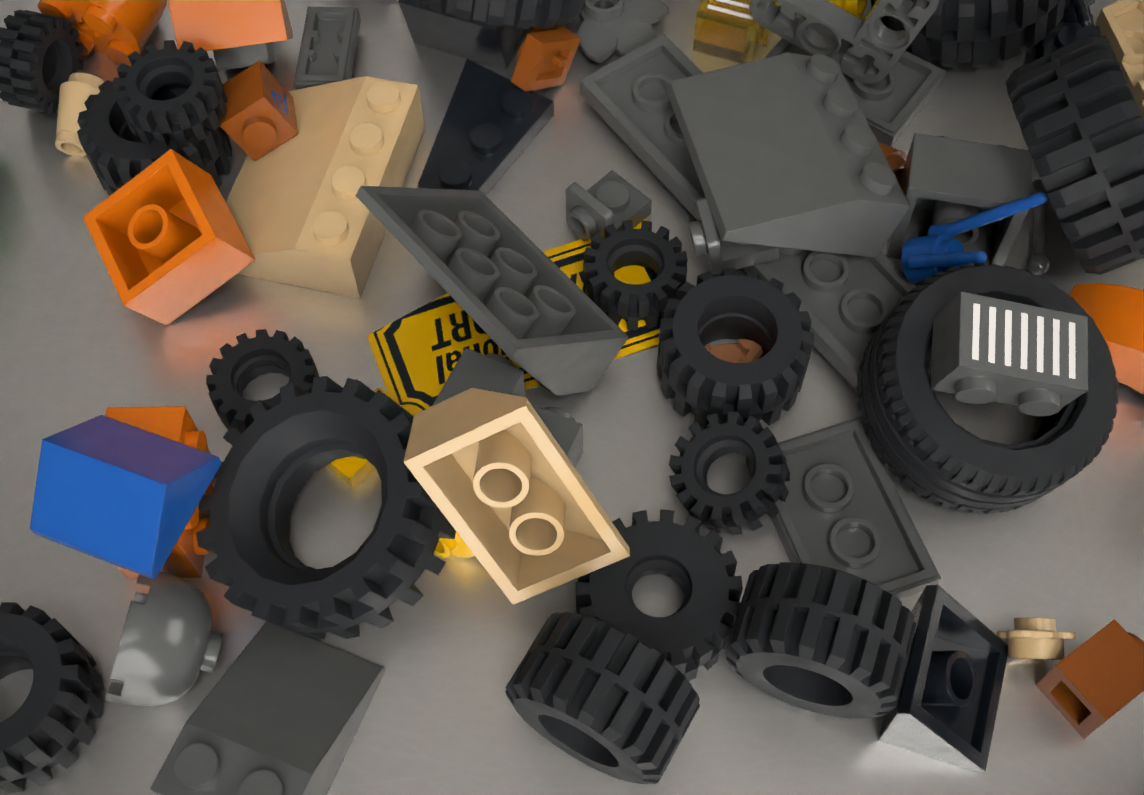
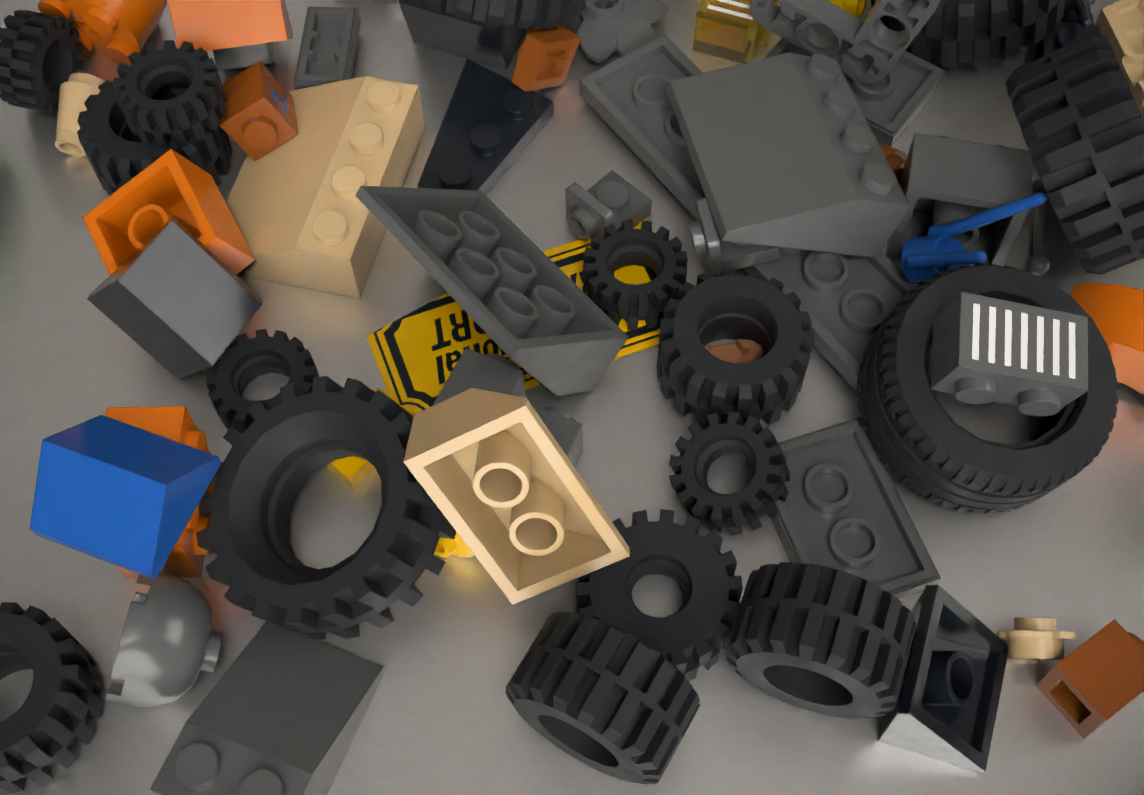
none -> slope [87,216,263,380]

